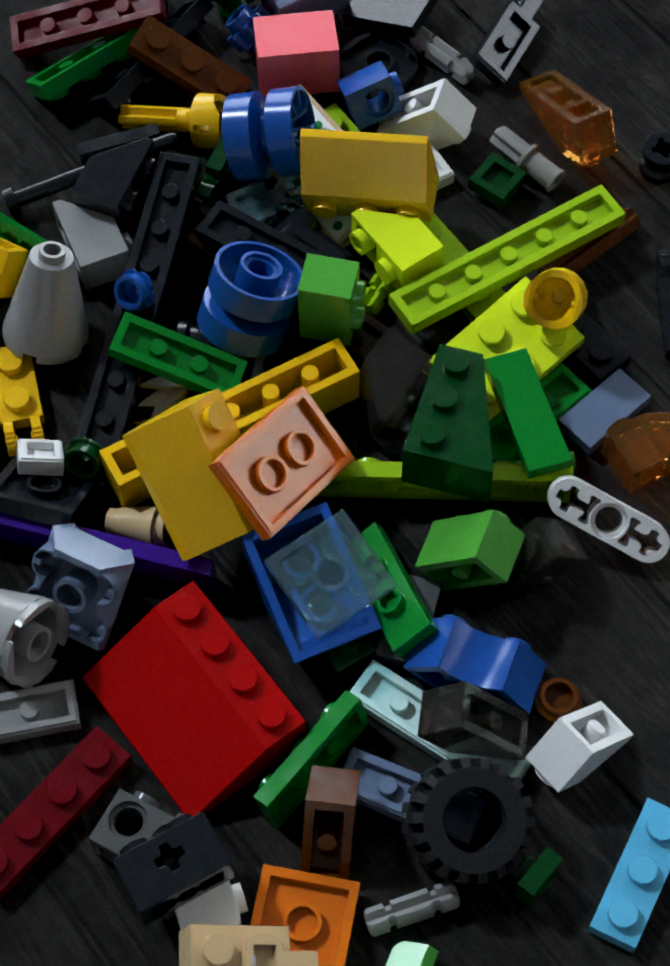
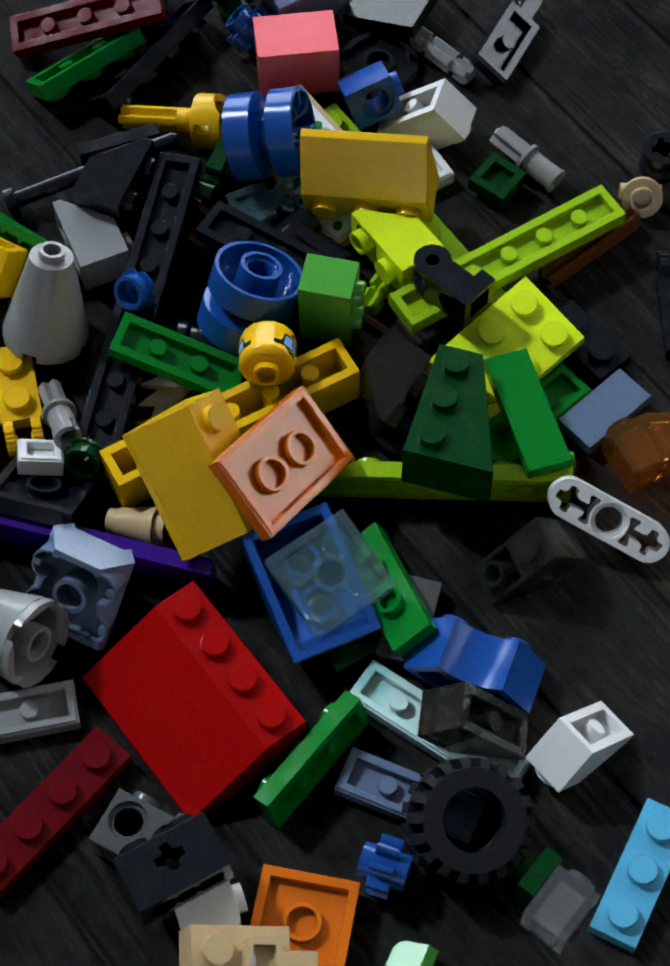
reddish brown plate [126,14,252,96] -> none
reddish brown slope [300,765,360,880] -> none
light grey axle [364,880,460,937] -> none
bright green brick [415,509,525,591] -> none
clear orange slope [519,69,617,168] -> none
yellow piece [524,267,588,329] -> none
reddish brown plate [534,678,582,724] -> none
none -> light grey axle [38,379,82,450]
none -> yellow head [238,320,297,387]
none -> blue gear [355,833,414,900]
none -> black leg [413,244,495,328]
none -> clear brick [520,865,600,954]
none -> tan plate [619,176,663,218]

